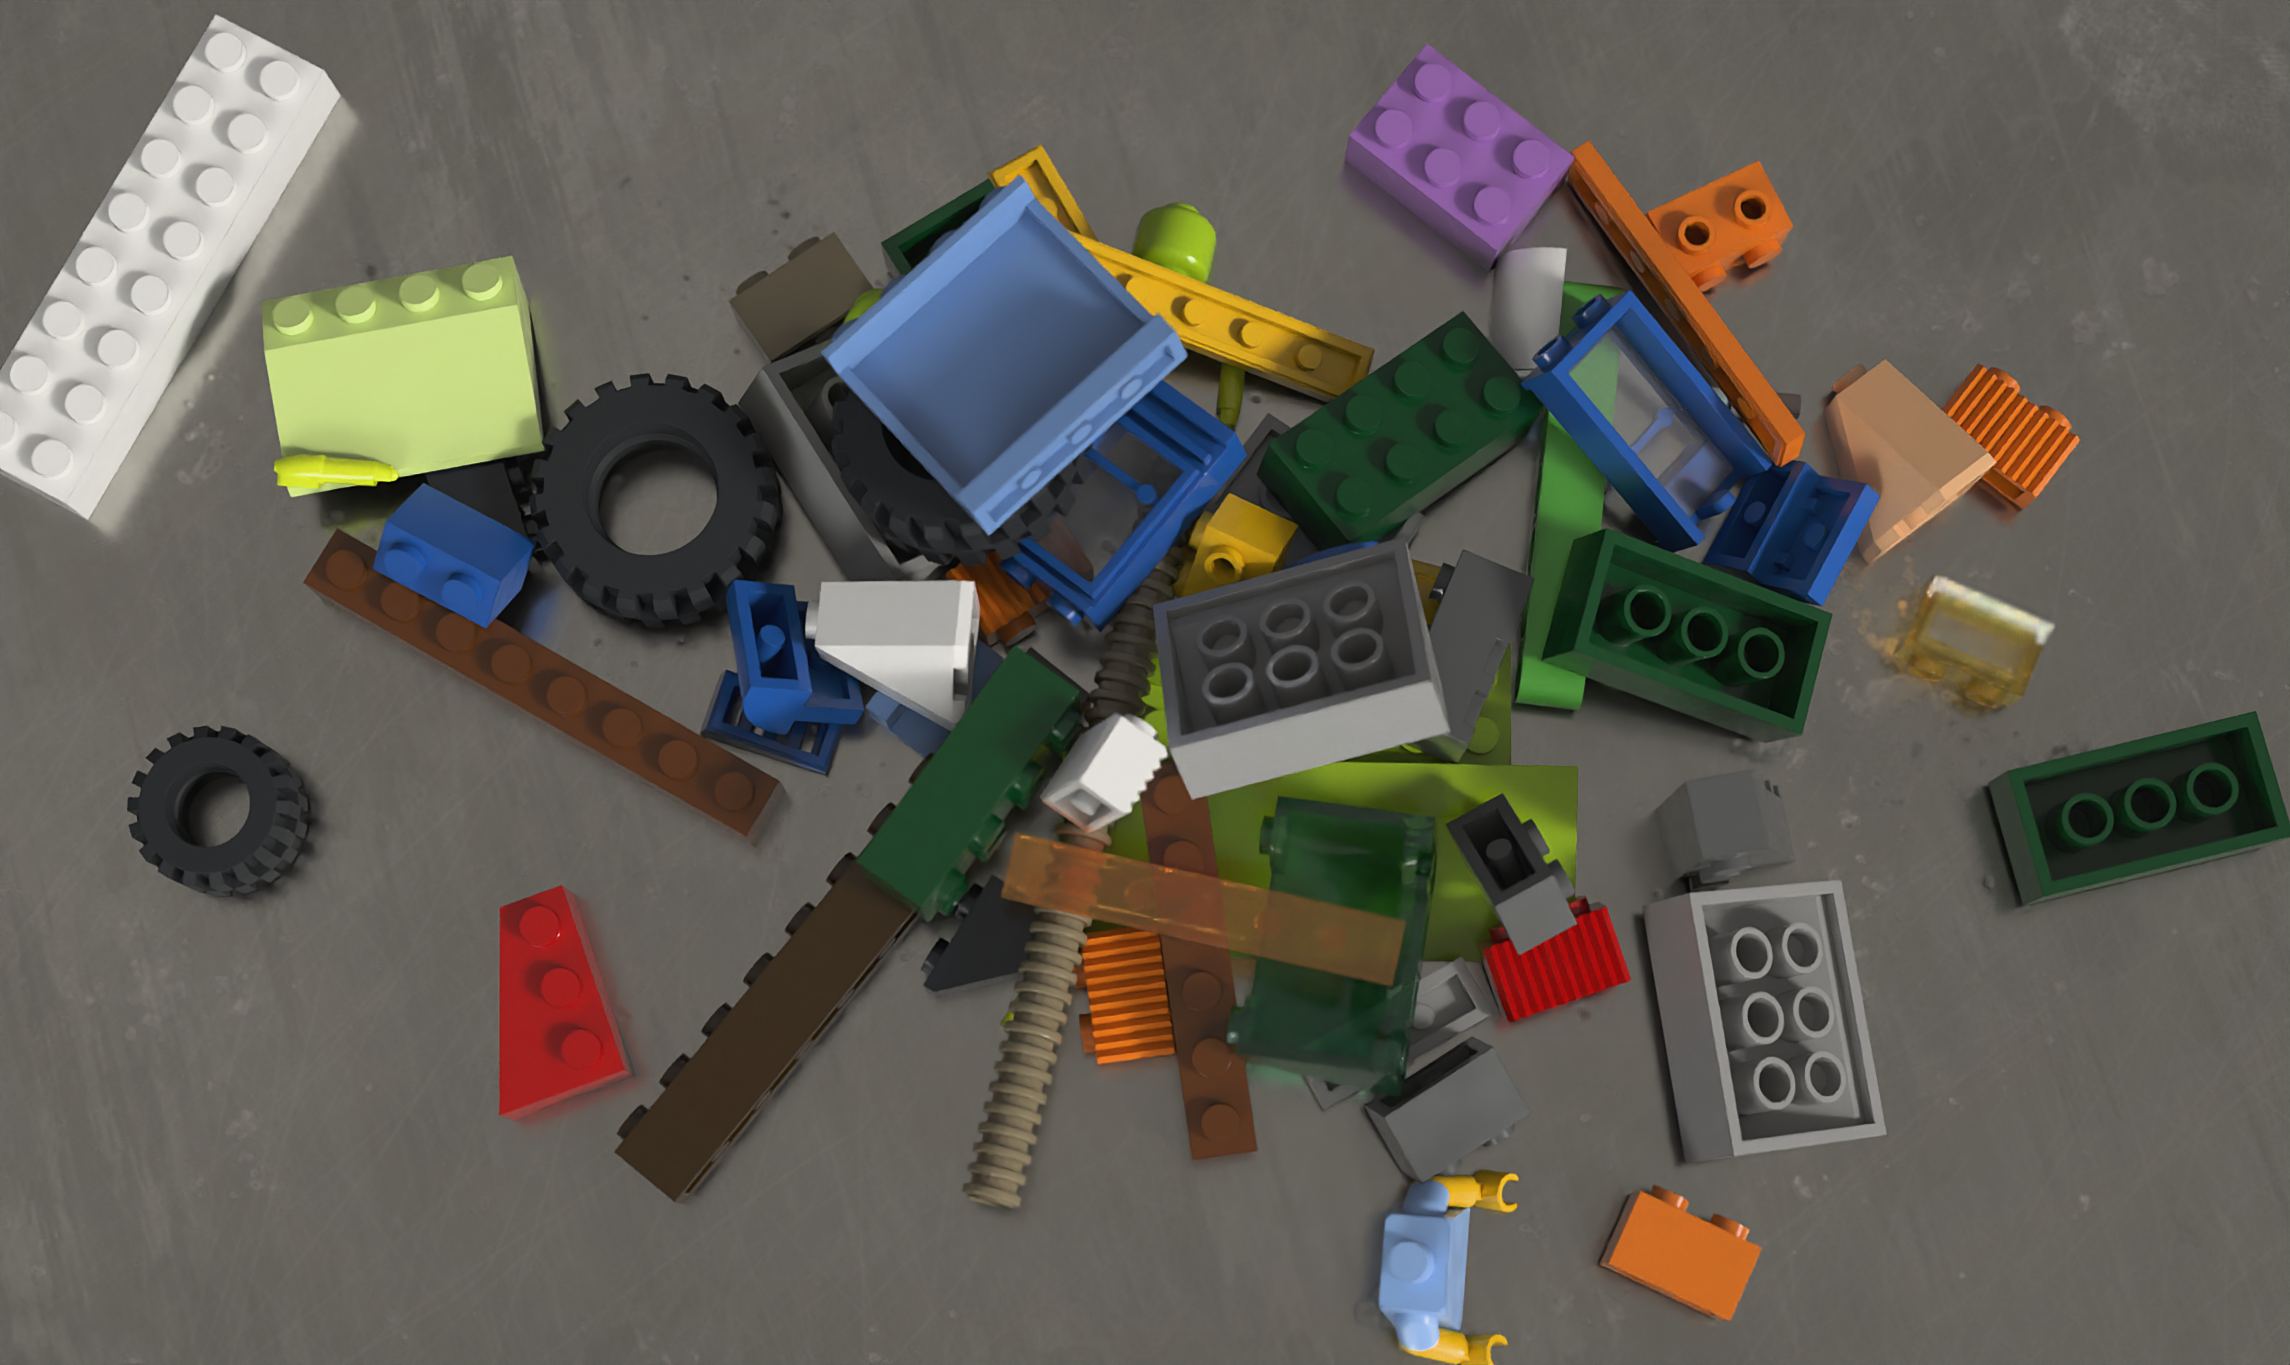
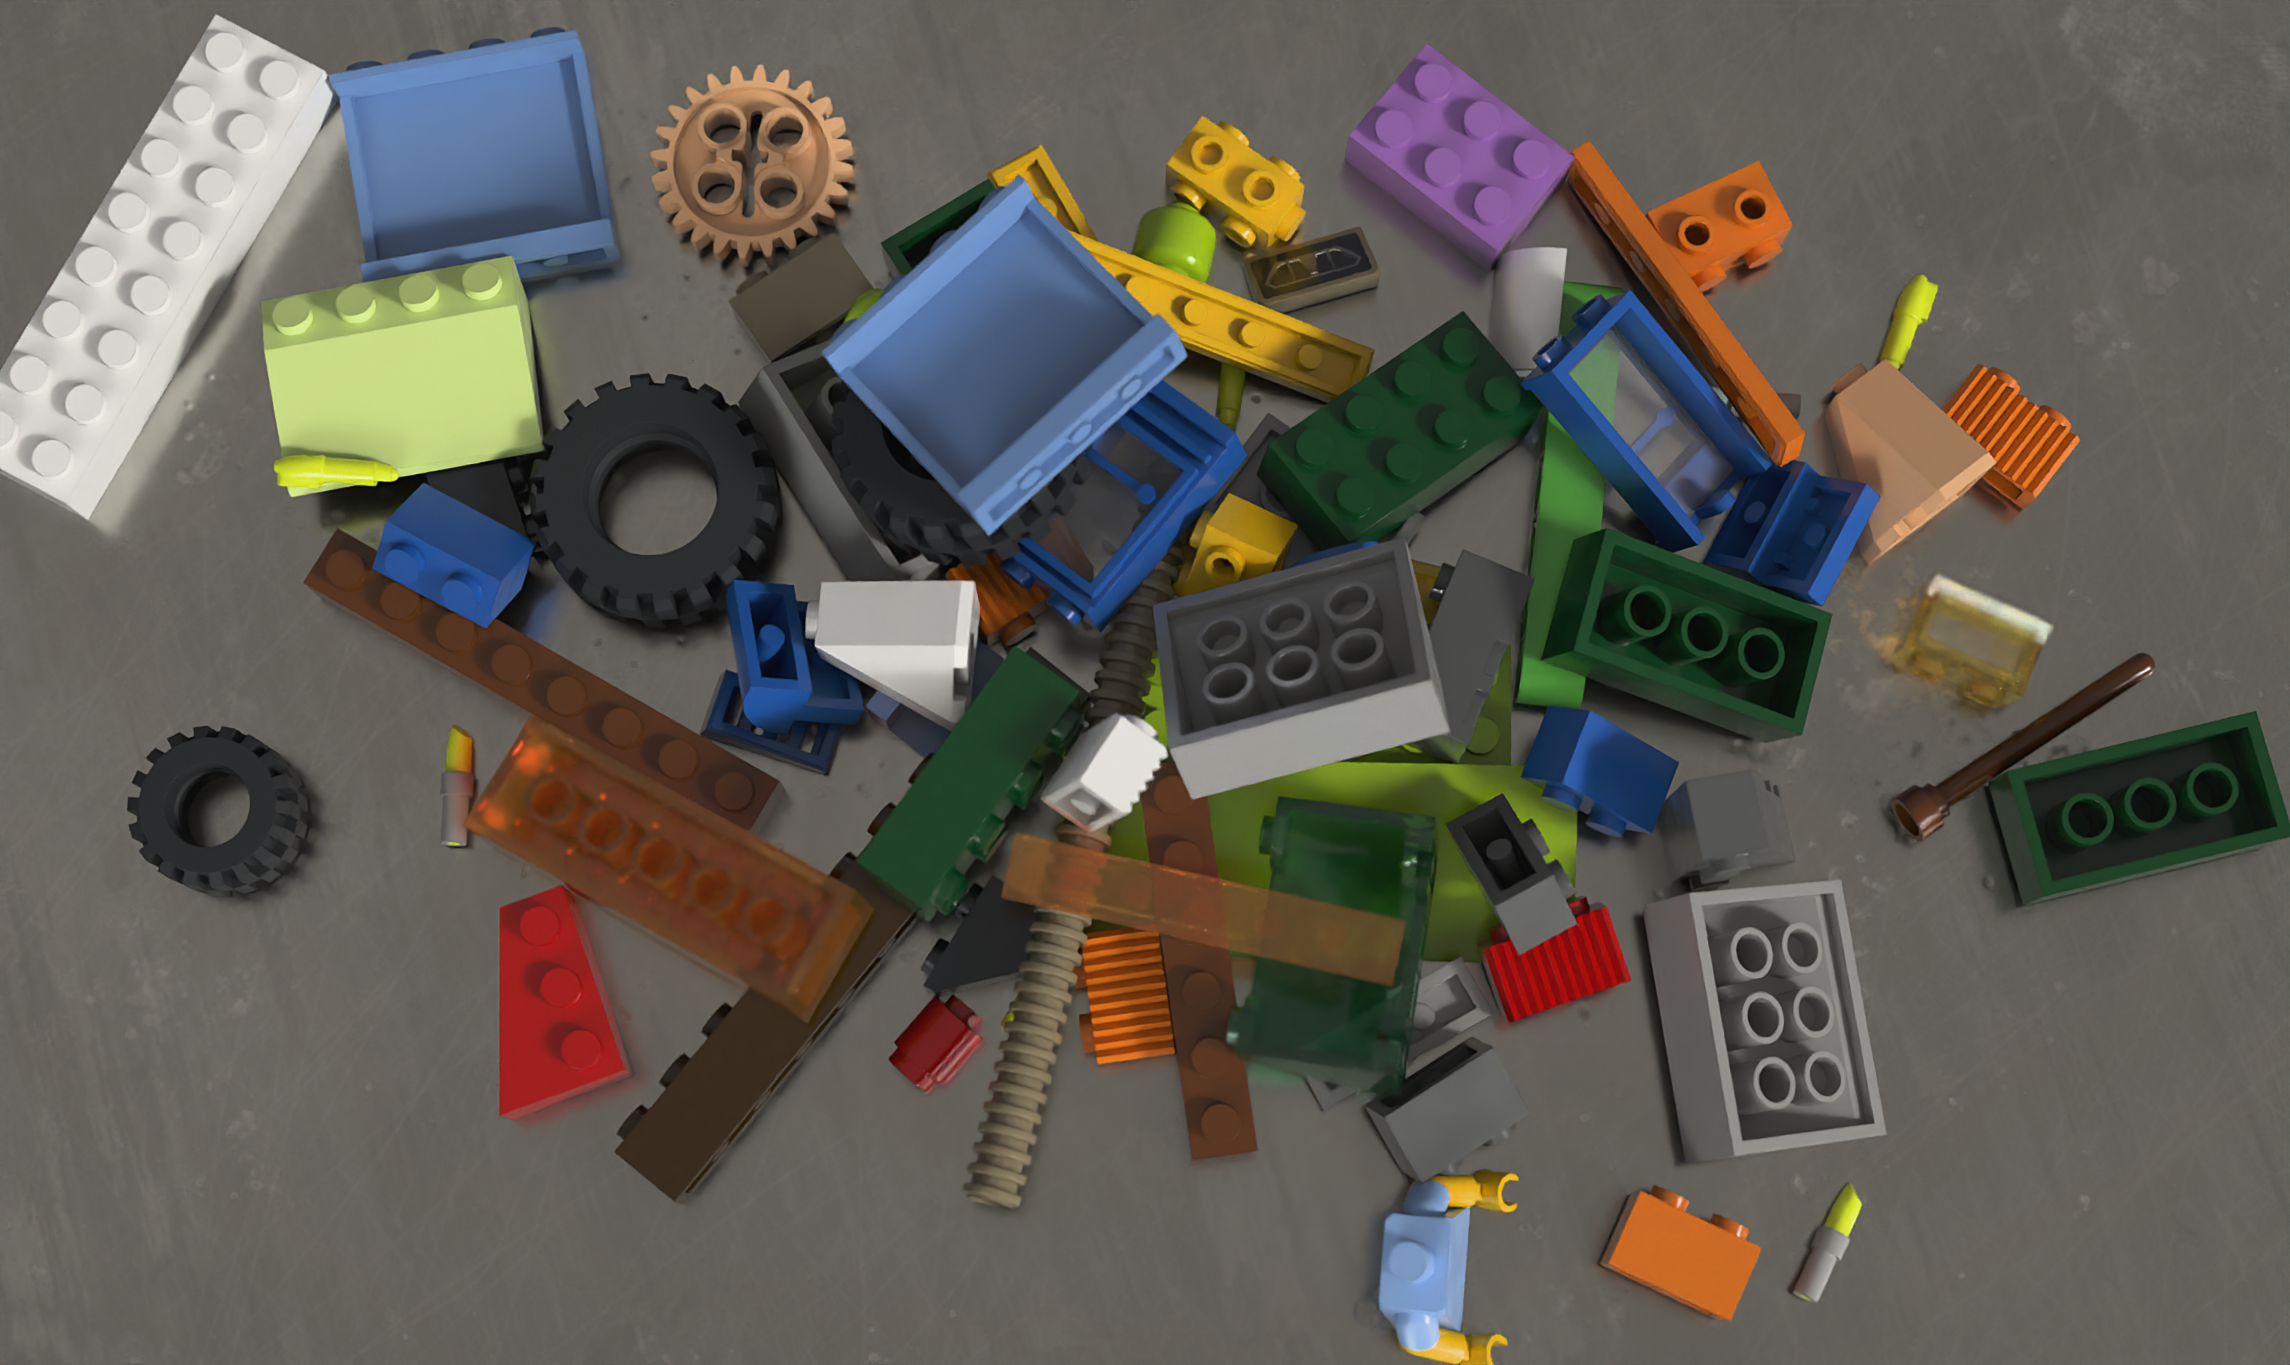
none -> medium blue panel [329,27,622,283]
none -> light grey piece [440,725,474,846]
none -> clear orange brick [463,714,874,1023]
none -> light nougat gear [650,65,855,267]
none -> red brick [888,994,983,1093]
none -> yellow brick [1165,115,1306,253]
none -> slope [1241,226,1381,313]
none -> blue brick [1521,705,1679,837]
none -> light grey piece [1793,1182,1862,1304]
none -> neon yellow piece [1879,274,1938,370]
none -> reddish brown piece [1891,653,2155,842]

